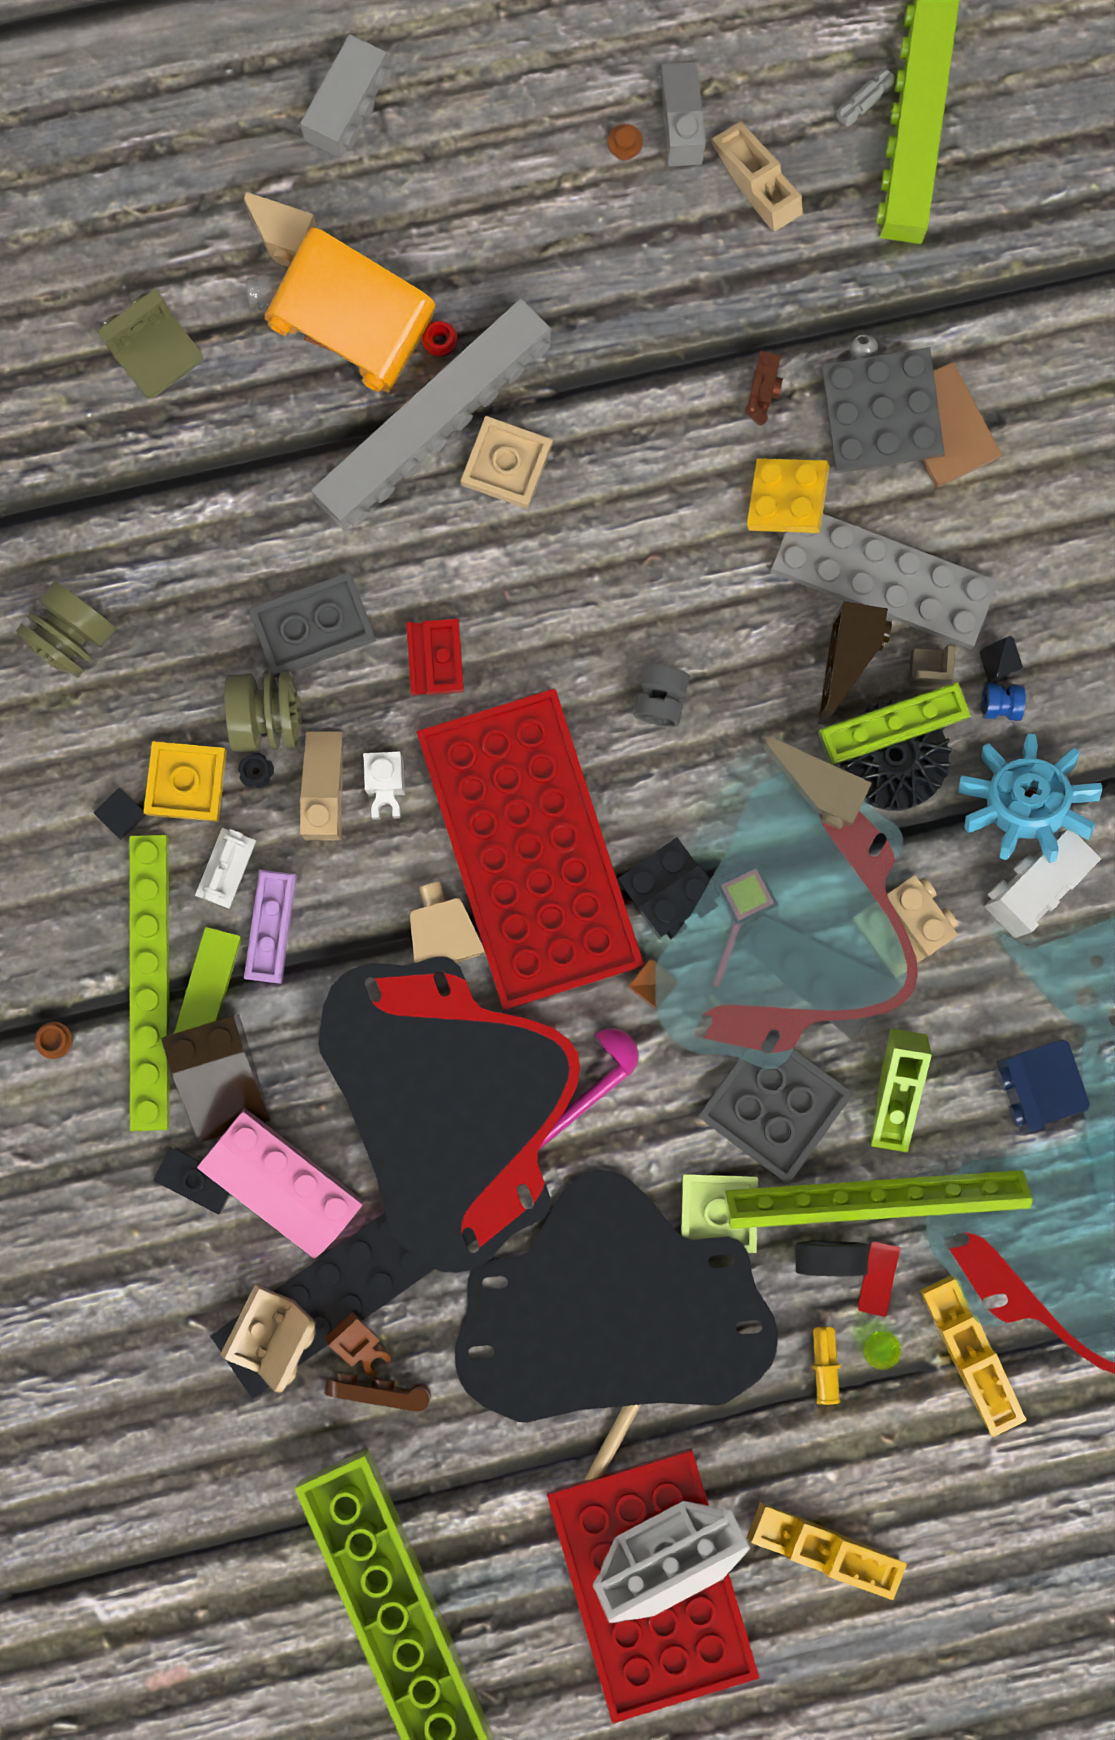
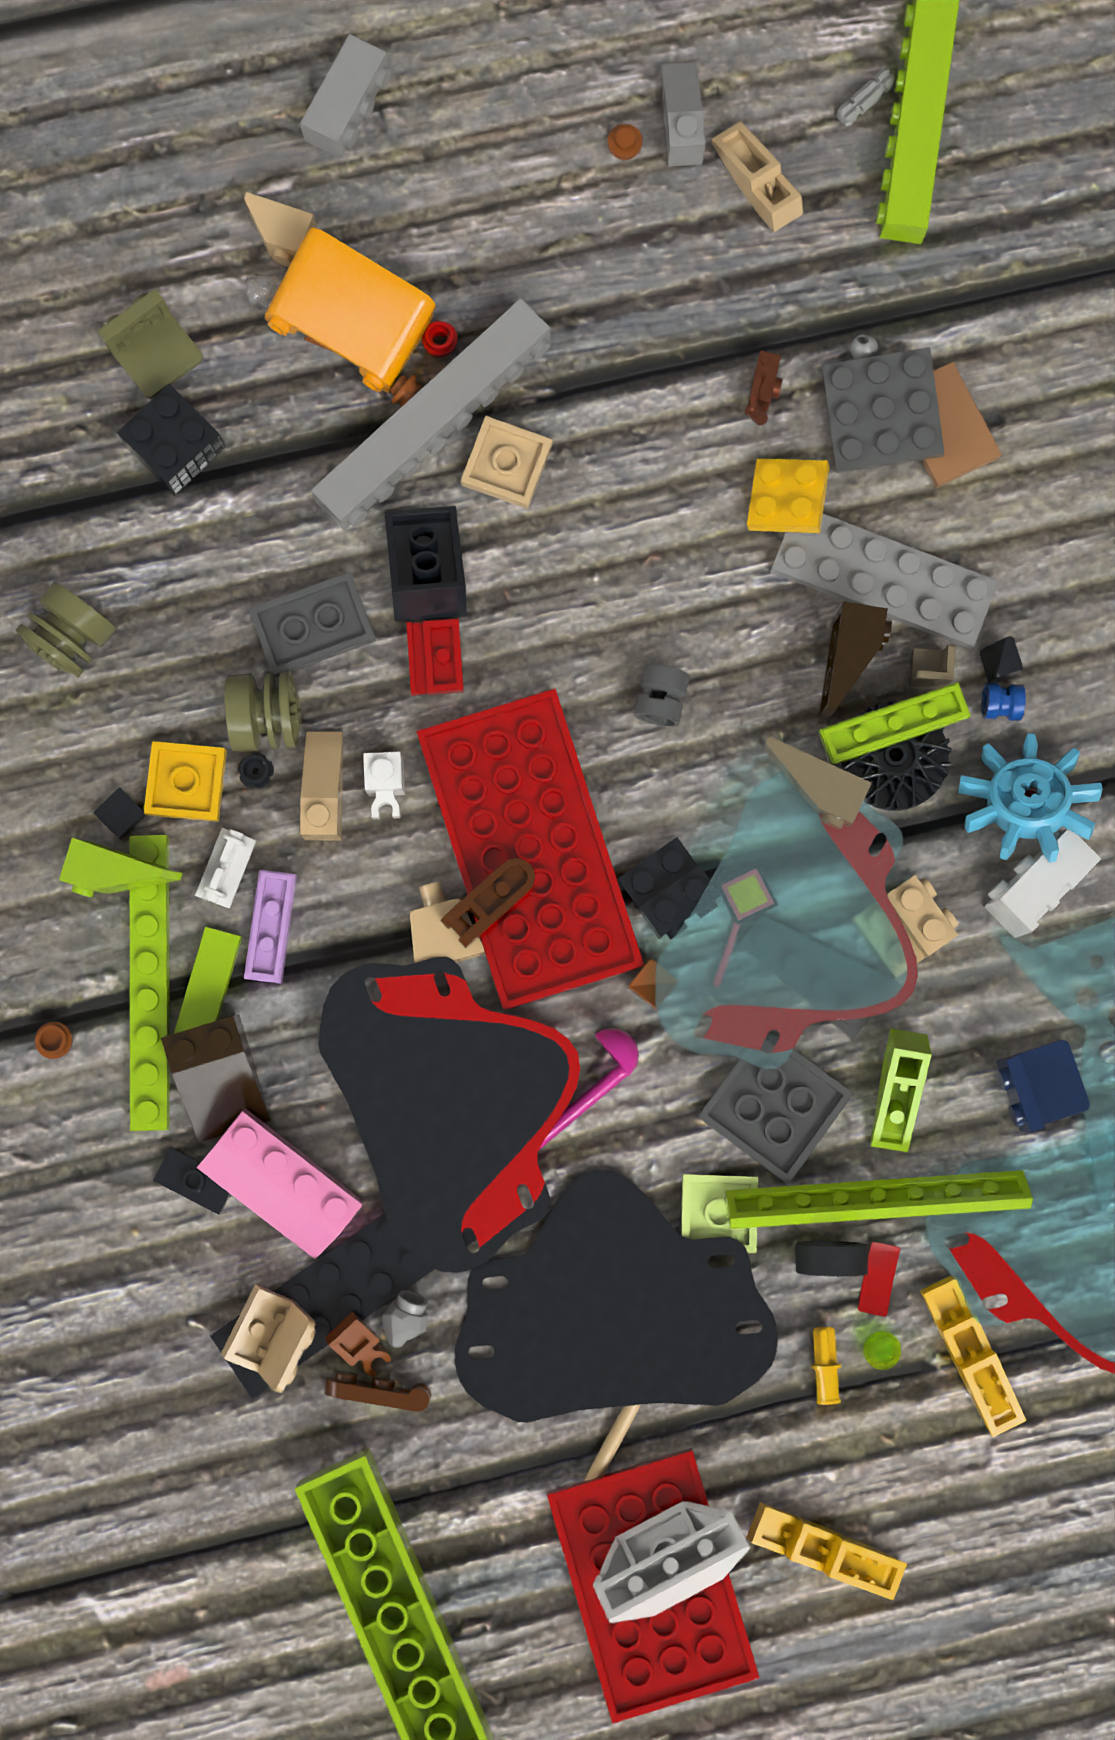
none -> lime slope [59,838,183,897]
none -> black brick [117,384,226,496]
none -> light grey rock [383,1290,428,1348]
none -> black slope [384,506,467,621]
none -> dark orange plate [390,374,422,407]
none -> reddish brown plate [440,858,535,948]

